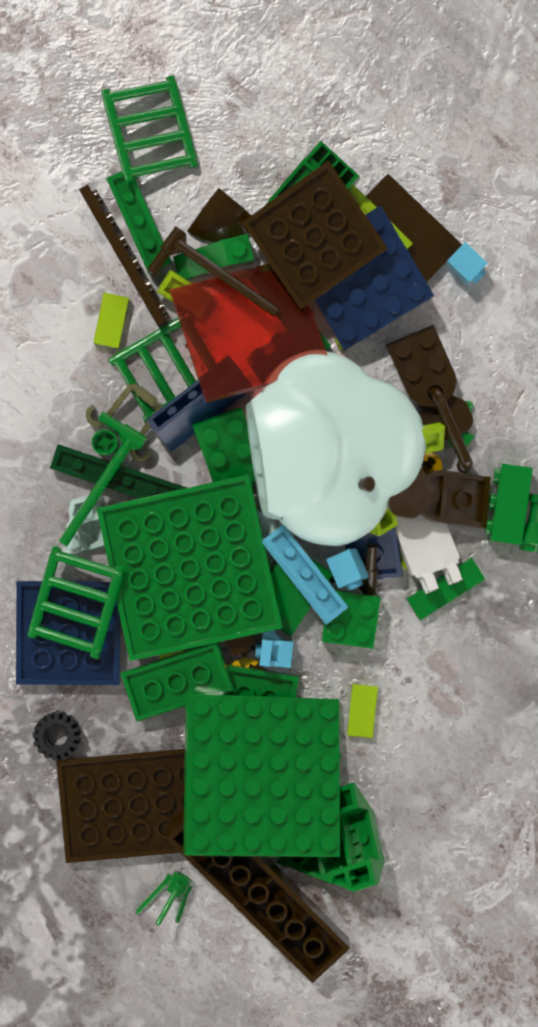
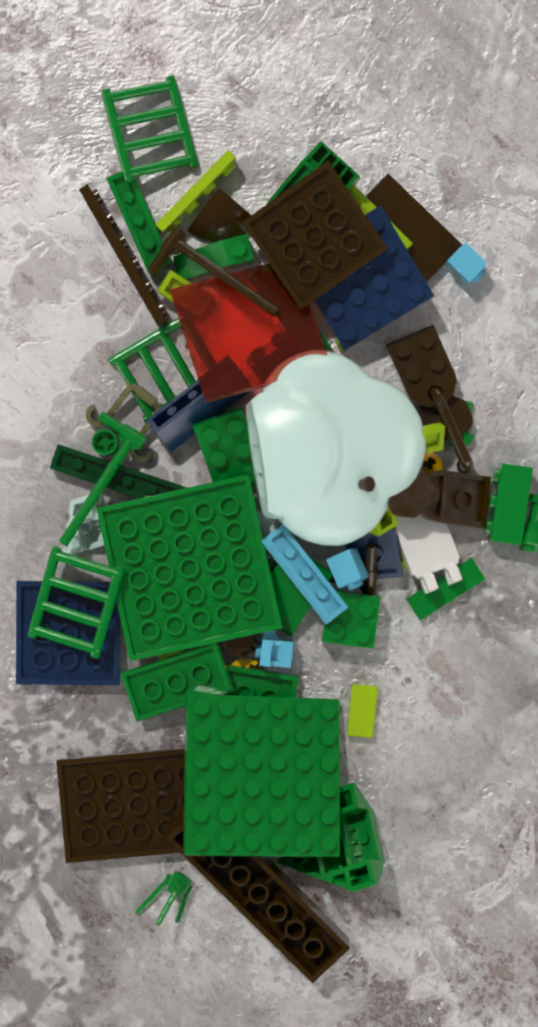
black tyre [33,711,81,760] -> none
lime tile [93,293,130,349] -> none
none -> lime plate [155,150,236,235]

